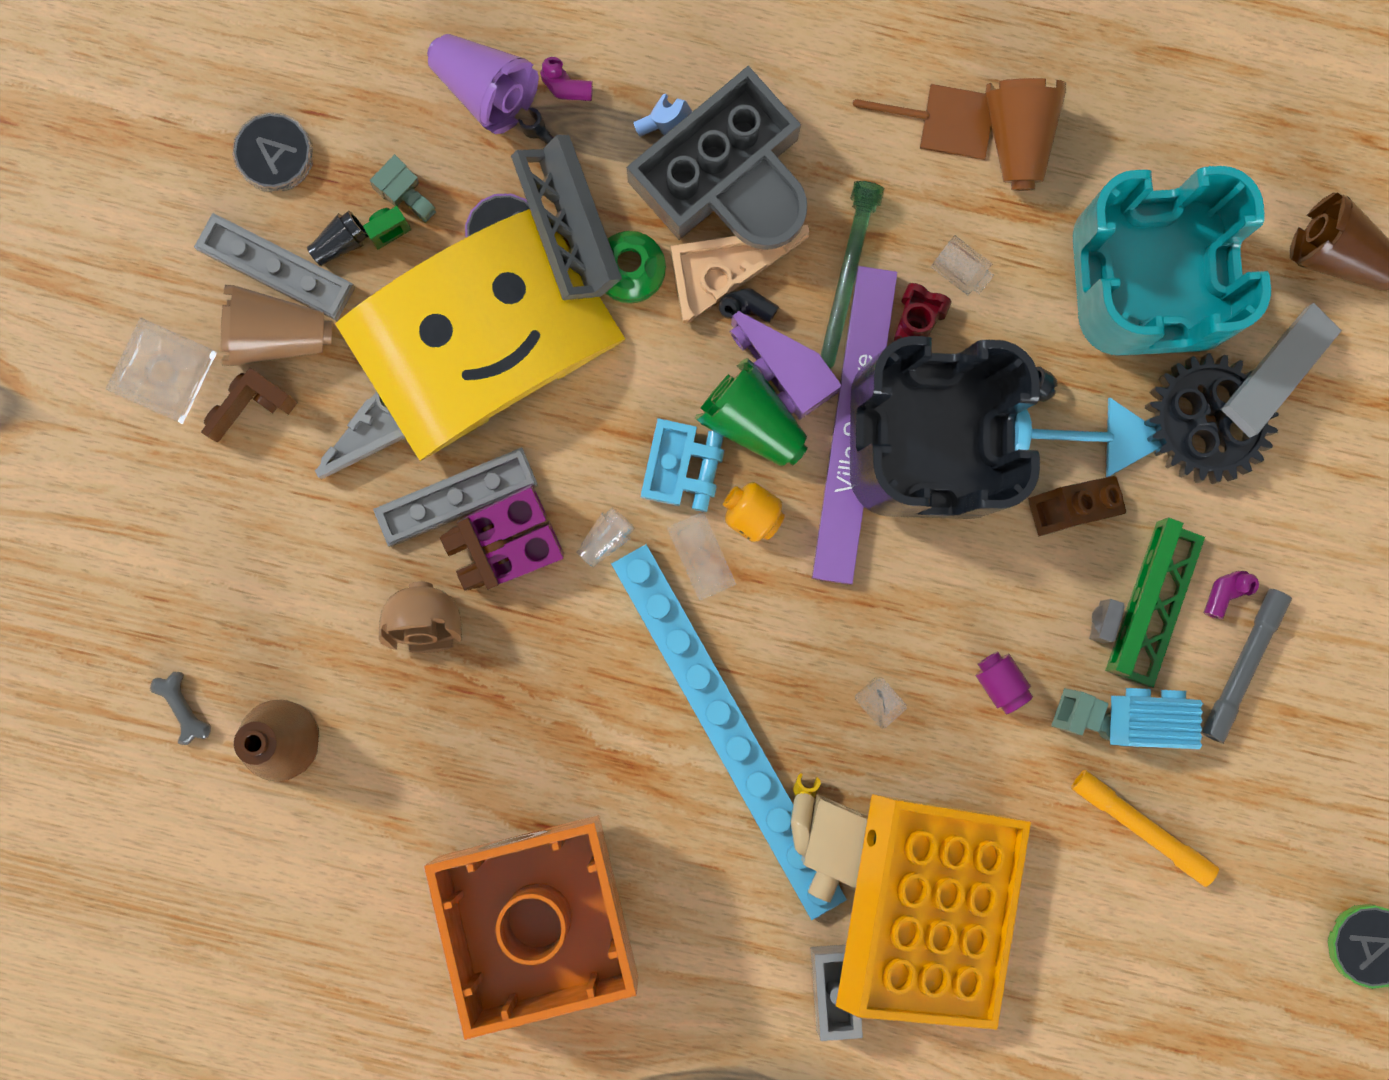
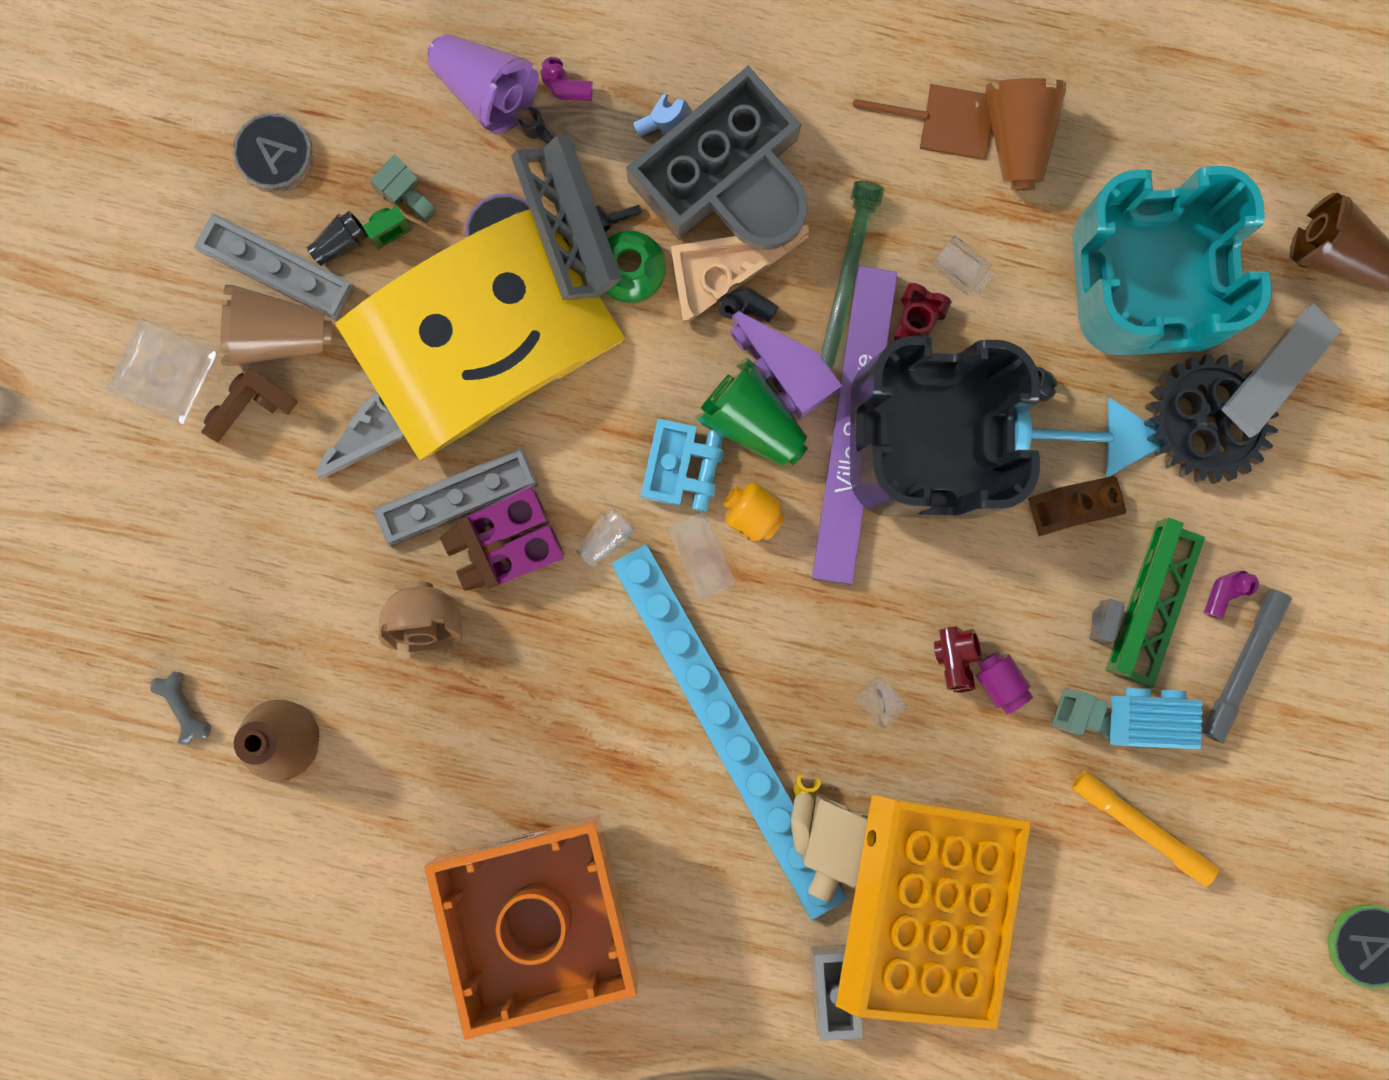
none -> black hand [596,204,642,232]
none -> dark red plate [934,626,982,693]

